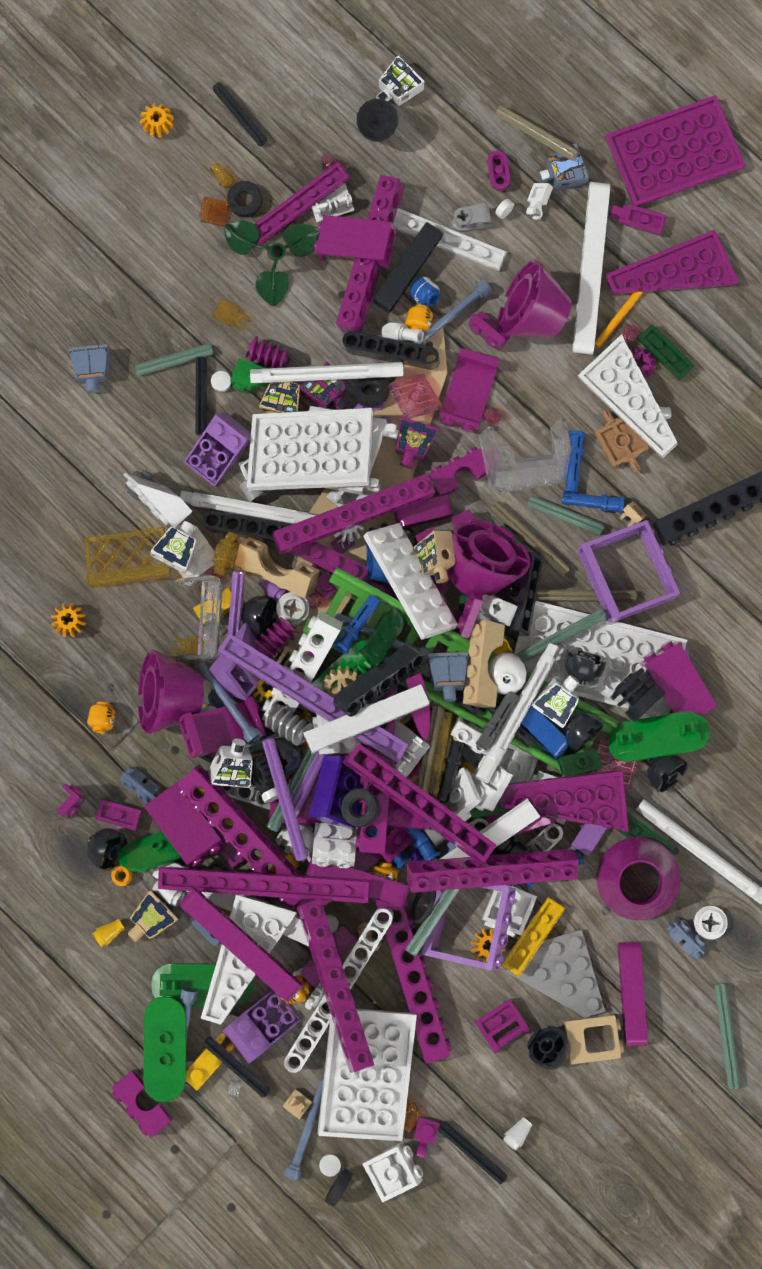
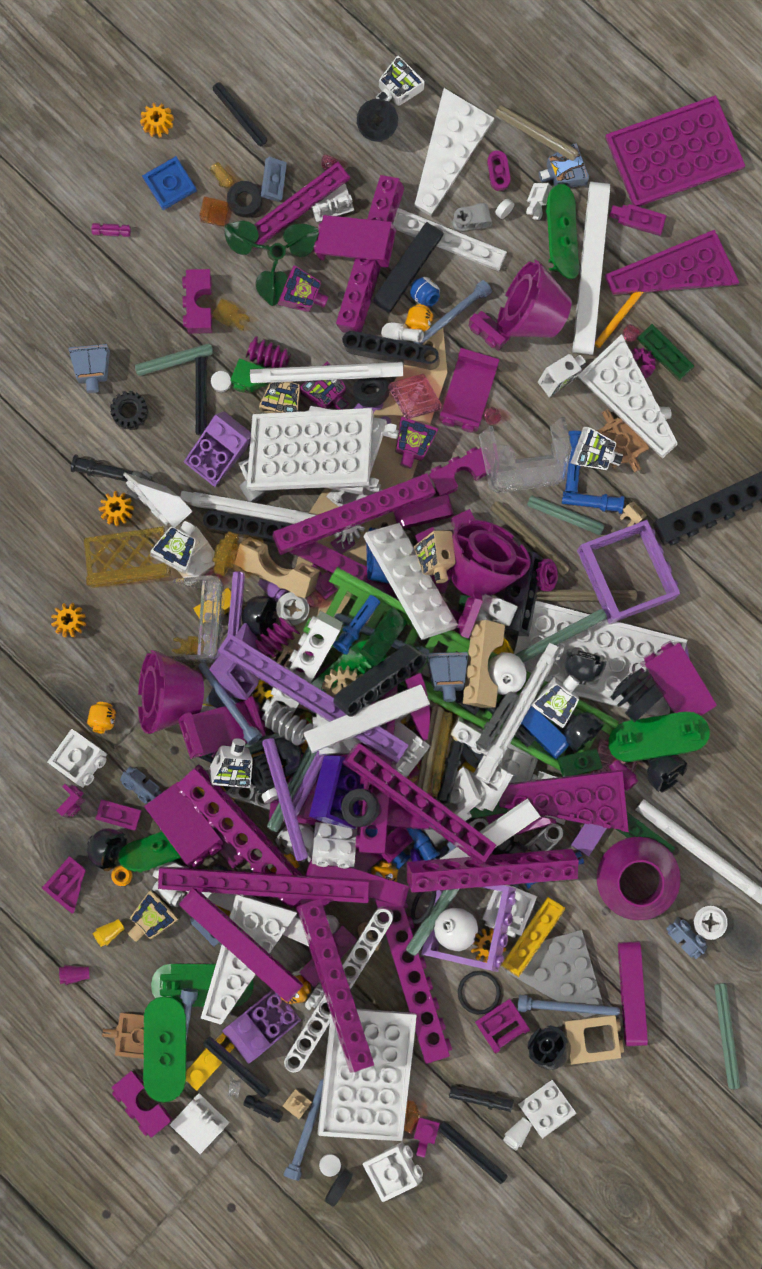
none -> magenta wing [42,856,85,914]
none -> white plate [47,729,108,788]
none -> magenta cone [59,965,90,986]
none -> black pin [71,454,134,482]
none -> magenta axle [91,223,131,237]
none -> light orange gear [99,491,134,526]
none -> medium nougat plate [102,1012,144,1059]
none -> black tyre [110,391,148,430]
none -> blue plate [142,156,197,210]
none -> white hinge [170,1093,230,1154]
none -> magenta arch [182,269,212,334]
none -> black axle [243,1095,283,1123]
none -> sand blue plate [261,157,287,202]
none -> torso [277,265,329,312]
none -> white wing [414,88,494,217]
none -> white cylinder [434,908,478,951]
none -> black pin [449,1085,514,1113]
none -> black piece [458,971,501,1015]
none -> sand blue piece [518,994,620,1016]
none -> white hinge [518,1080,577,1139]
none -> magenta gear [536,559,558,592]
none -> white torso [538,354,586,398]
none -> green piece [546,184,580,279]
none -> torso [571,427,623,470]
none -> magenta cone [609,760,638,791]

